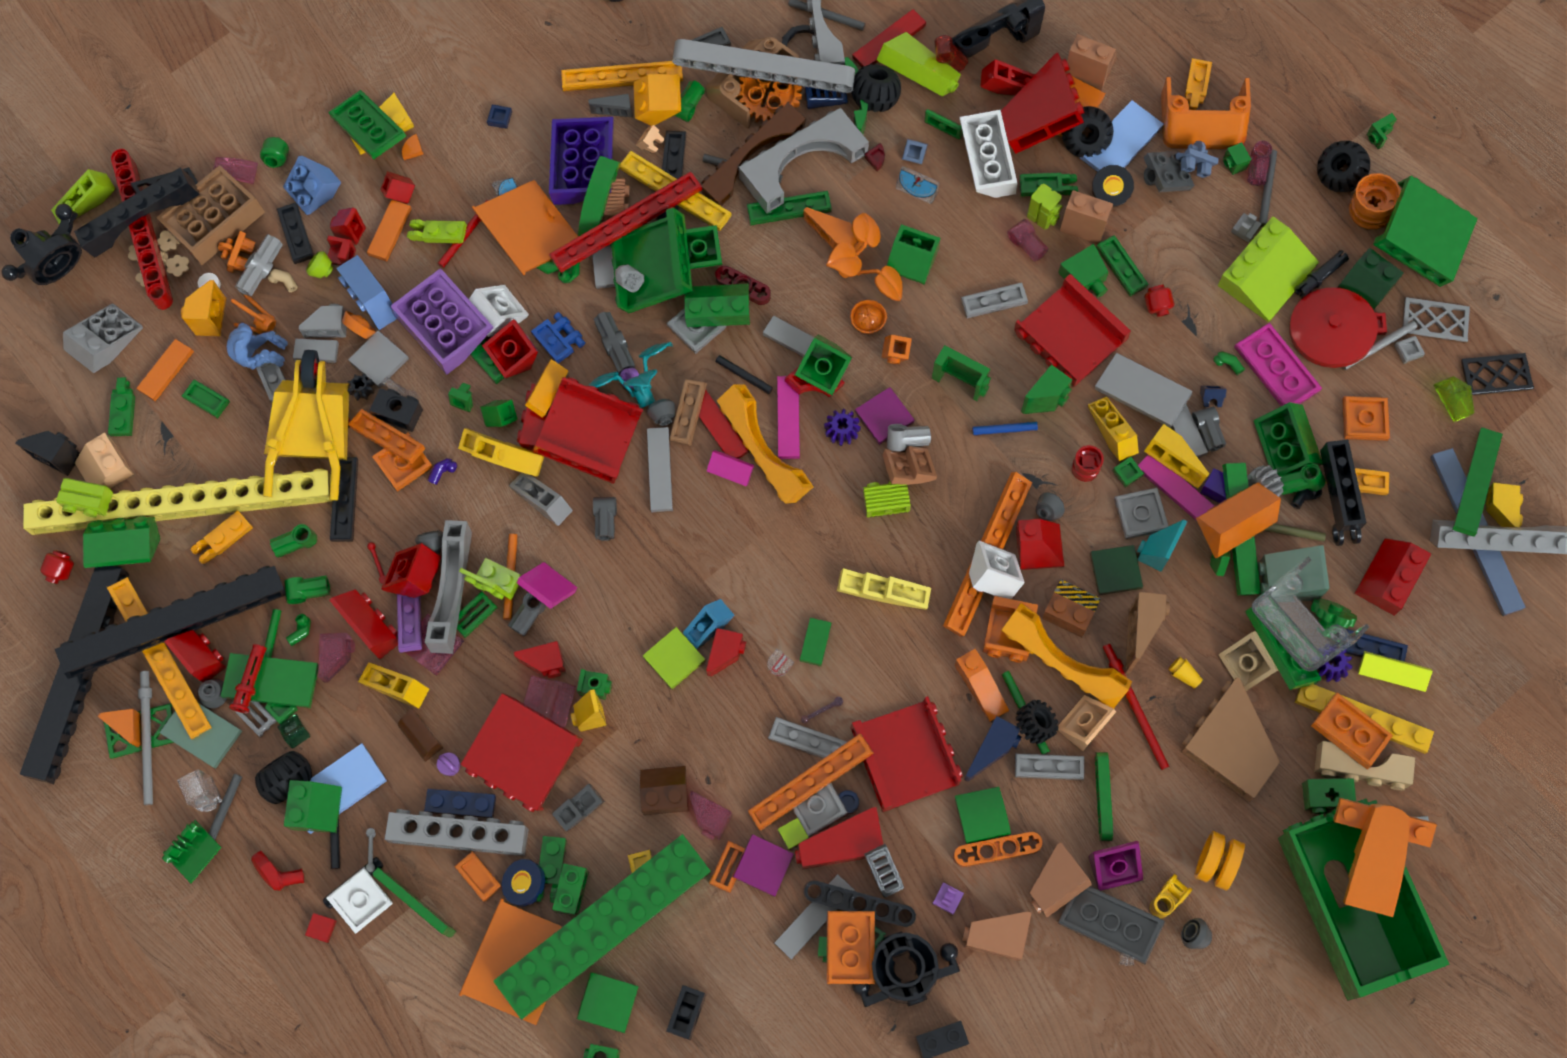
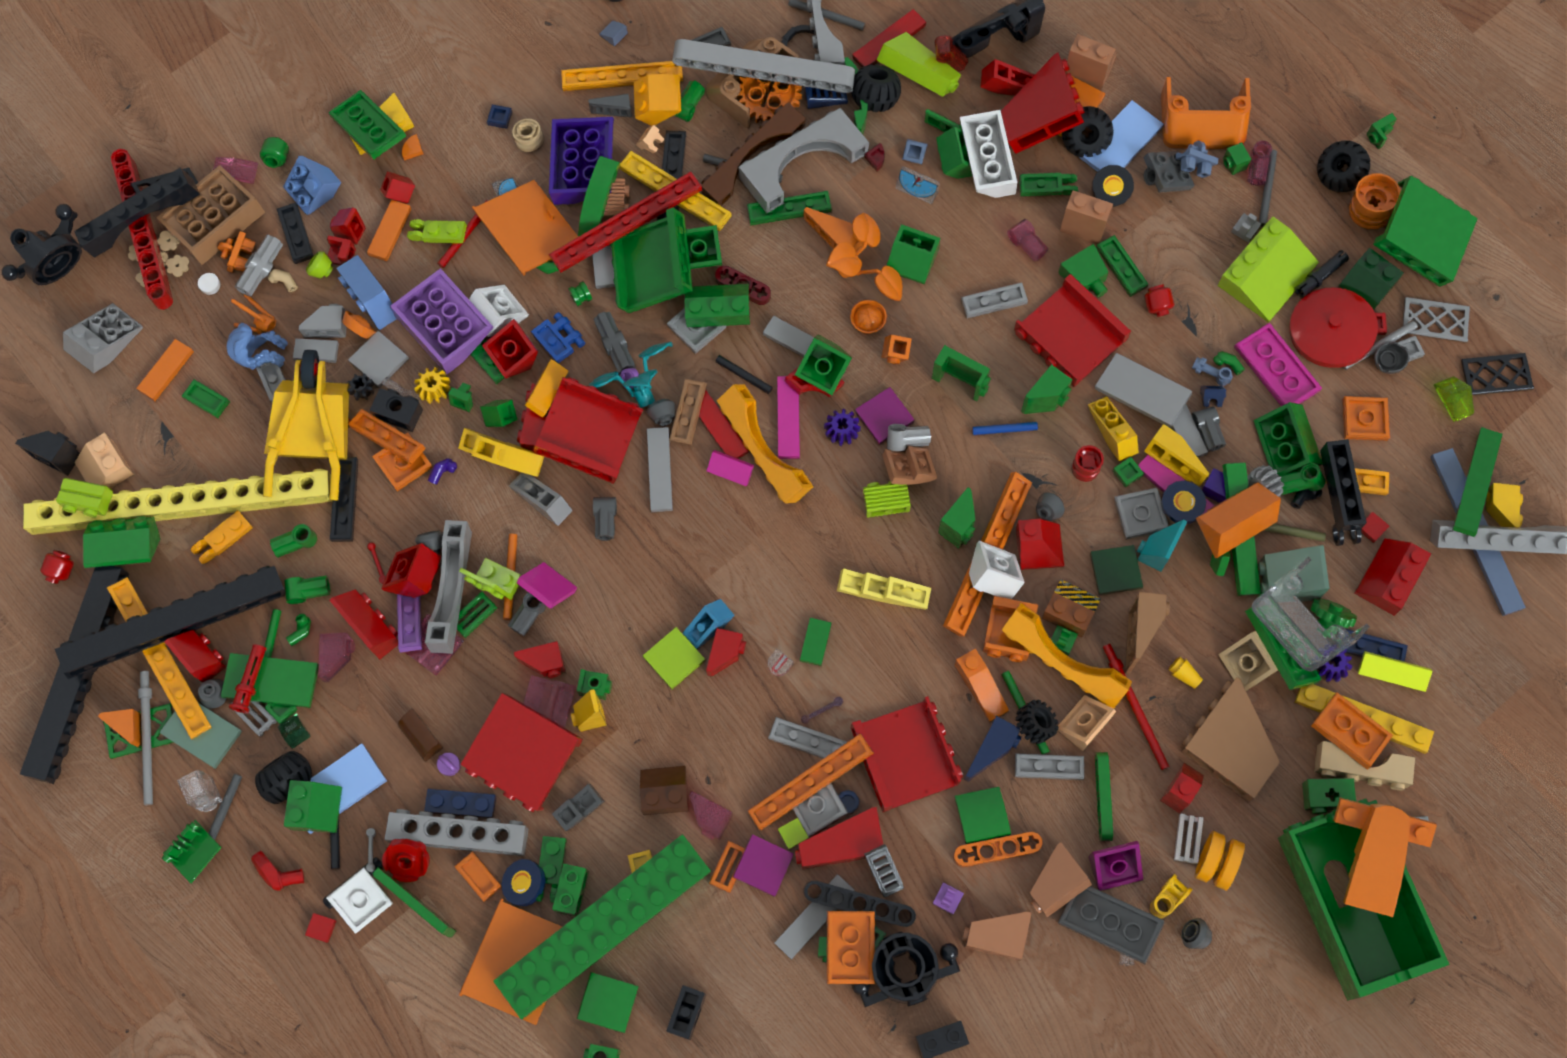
lime slope [51,169,116,224] -> none
green hinge [108,377,135,437] -> none
light orange slope [181,280,226,336] -> none
yellow slope [358,662,429,709] -> none
green arm [558,262,580,284] -> none
light grey rock [615,264,644,293] -> none
lime brick [1027,184,1063,230] -> none
light orange hinge [1185,58,1212,110] -> none
none -> red plate [382,839,430,882]
none -> yellow gear [414,367,451,404]
none -> tan wheel [512,119,544,152]
none -> green wheel [568,281,593,307]
none -> sand blue slope [599,21,628,47]
none -> green slope [936,127,973,179]
none -> green slope [938,487,976,549]
none -> green tile [1051,625,1078,655]
none -> red slope [1160,763,1204,813]
none -> dark blue tile [1161,480,1206,524]
none -> white tile [1174,814,1203,864]
none -> sand blue bar [1192,357,1233,386]
none -> red tile [1361,512,1389,543]
none -> dark grey hair [1374,342,1410,374]

